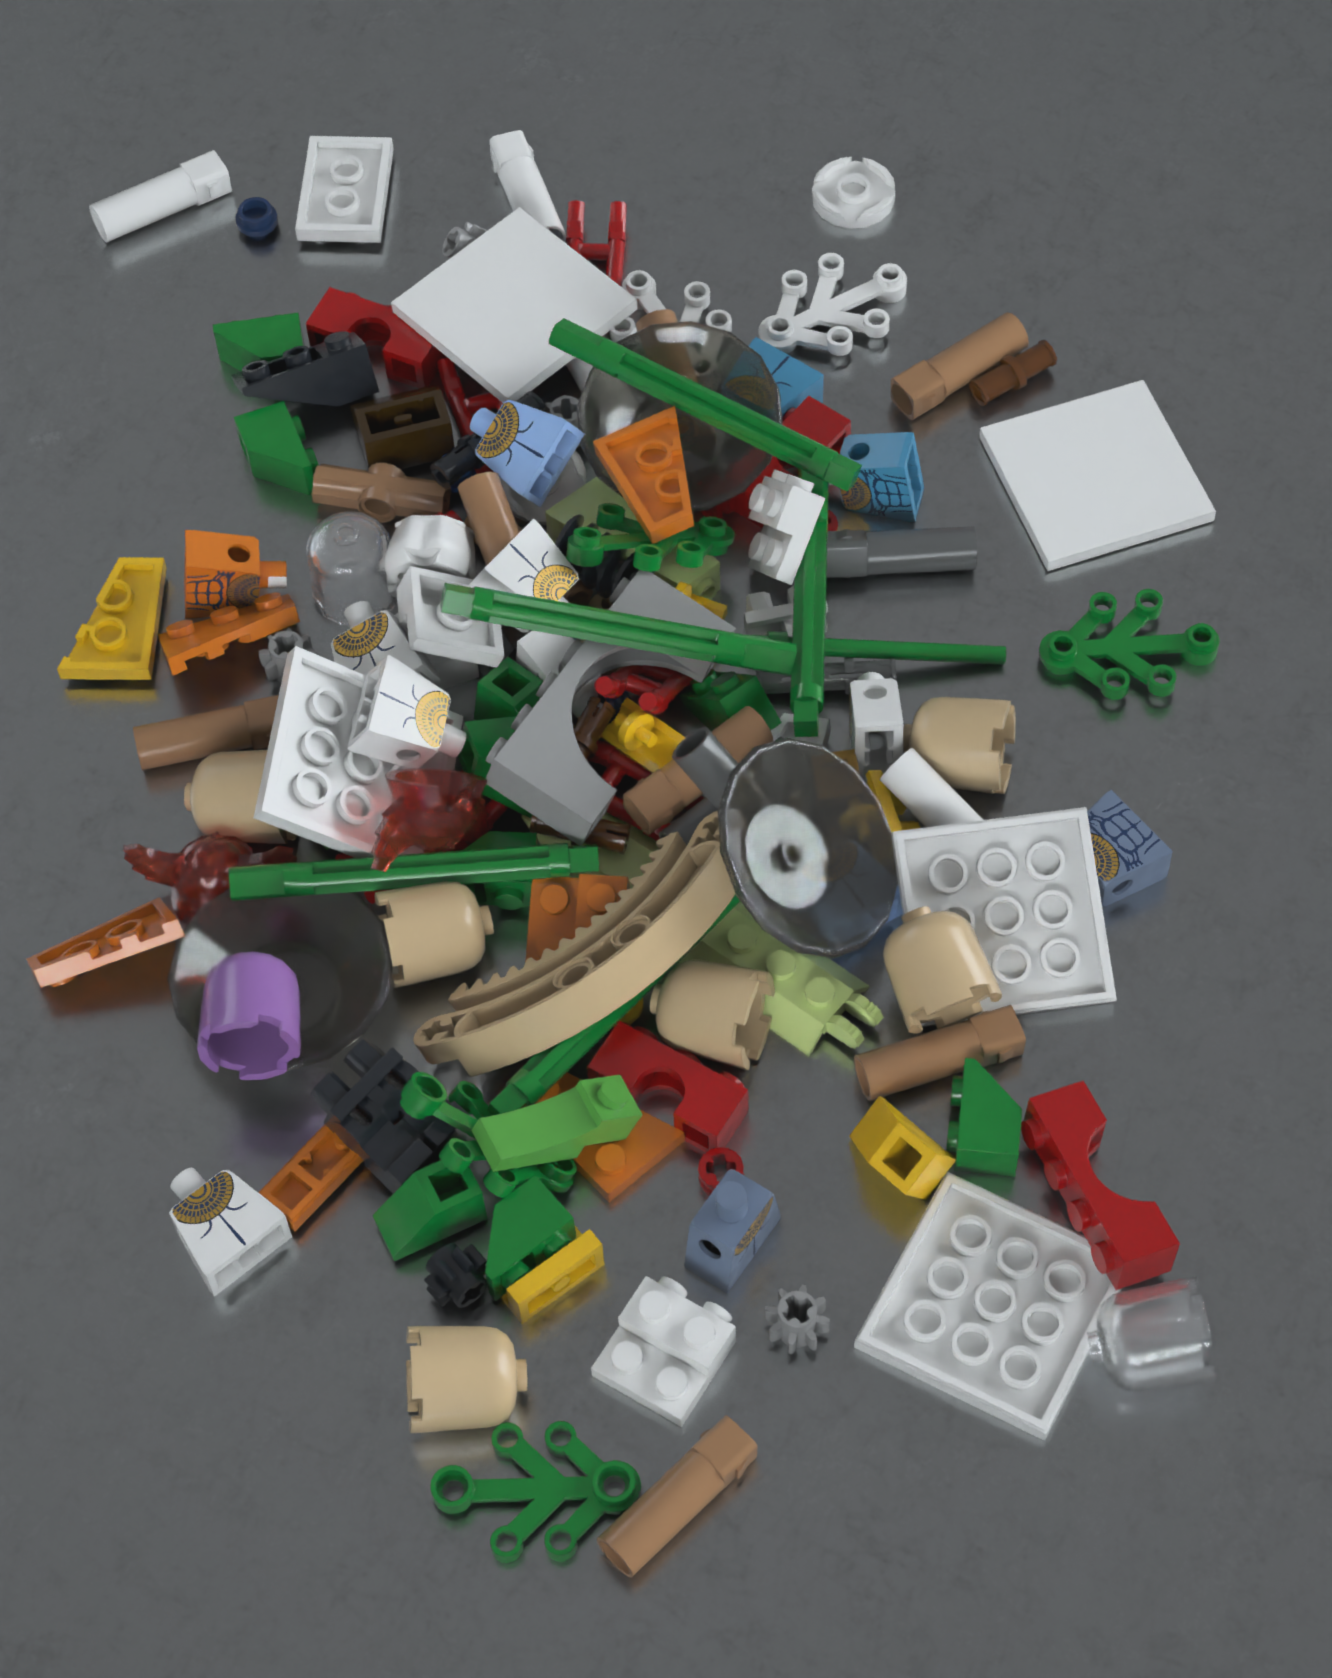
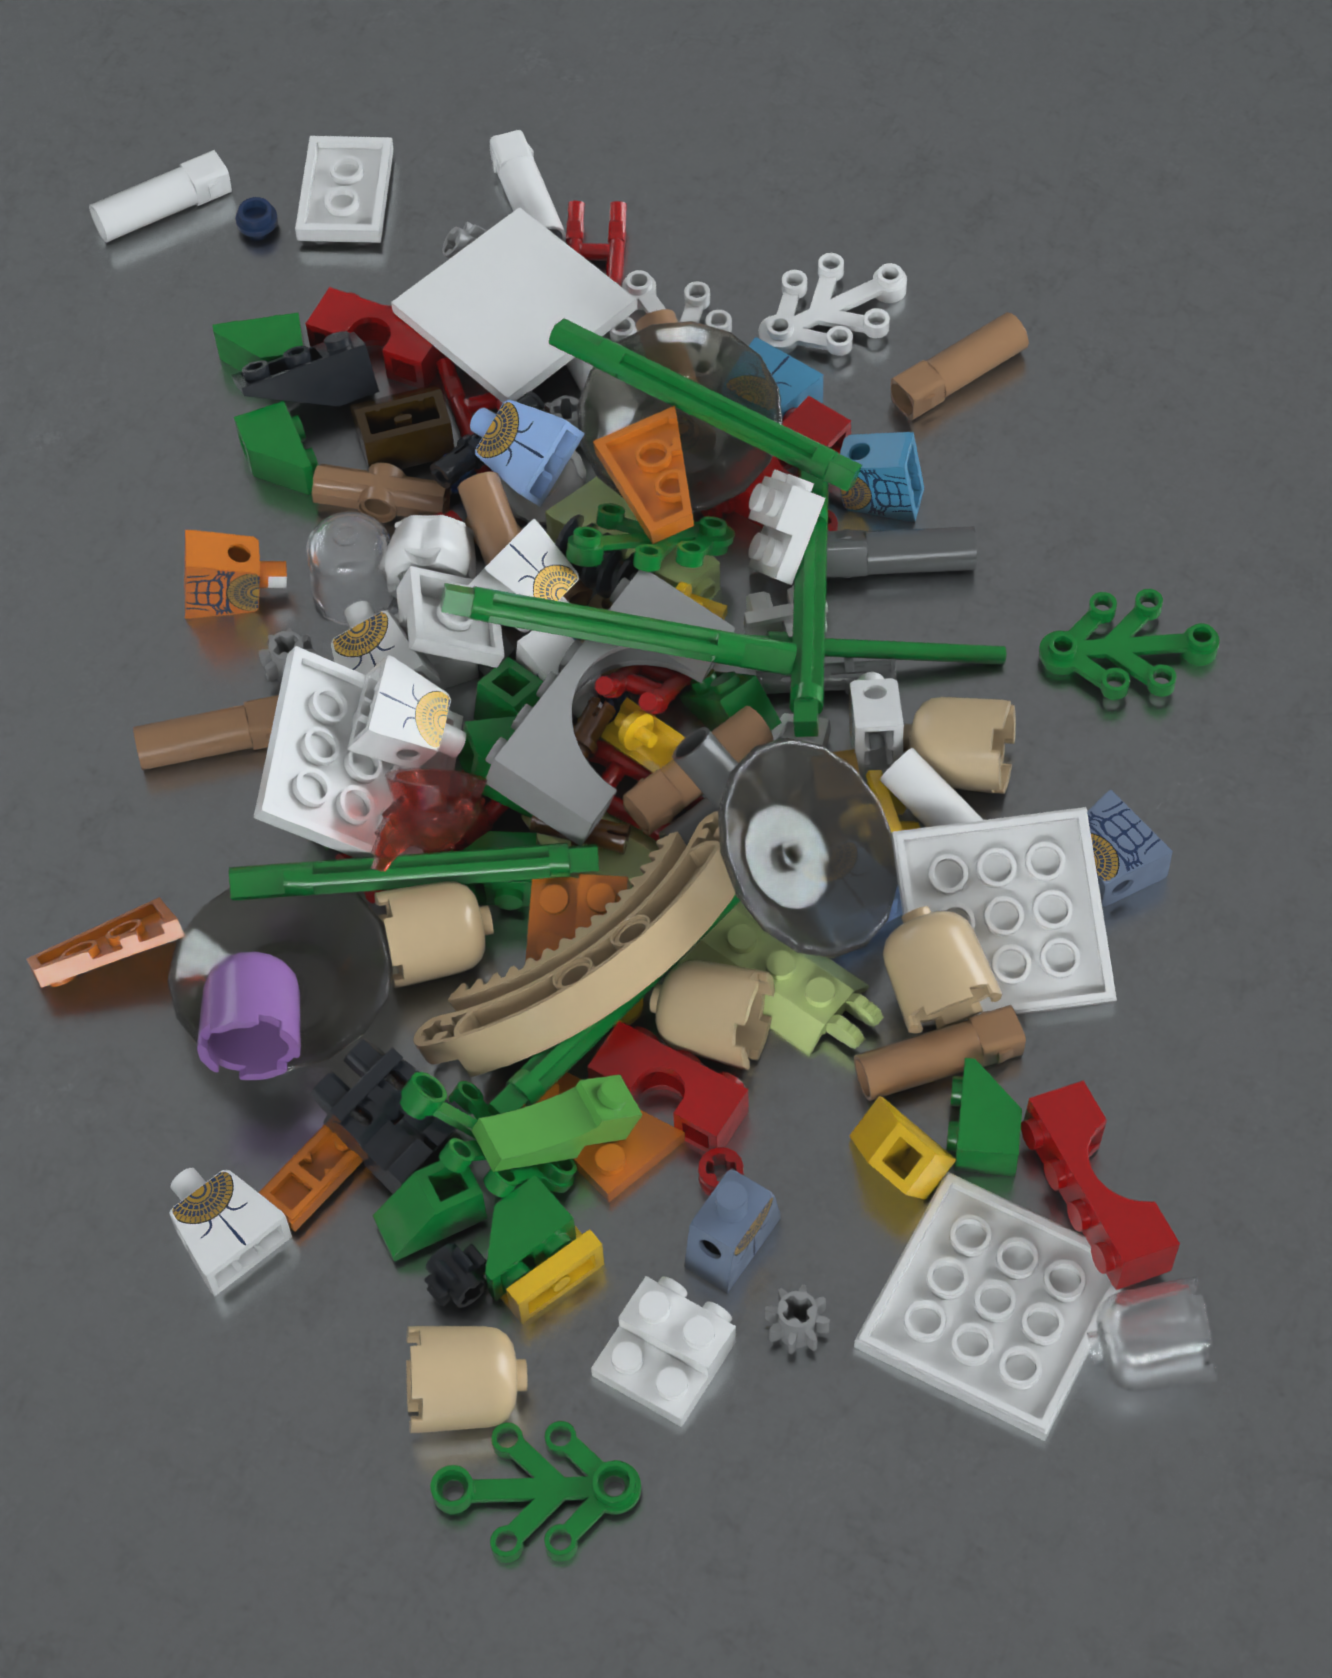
yellow wing [57,557,167,680] -> none
clear red helmet [123,832,297,923] -> none
orange wing [157,592,300,676] -> none
tan cylinder [184,750,297,844] -> none
medium nougat piece [596,1415,758,1578] -> none
white tile [812,157,895,229] -> none
reddish brown pin [969,340,1057,406] -> none
white tile [979,380,1216,571] -> none

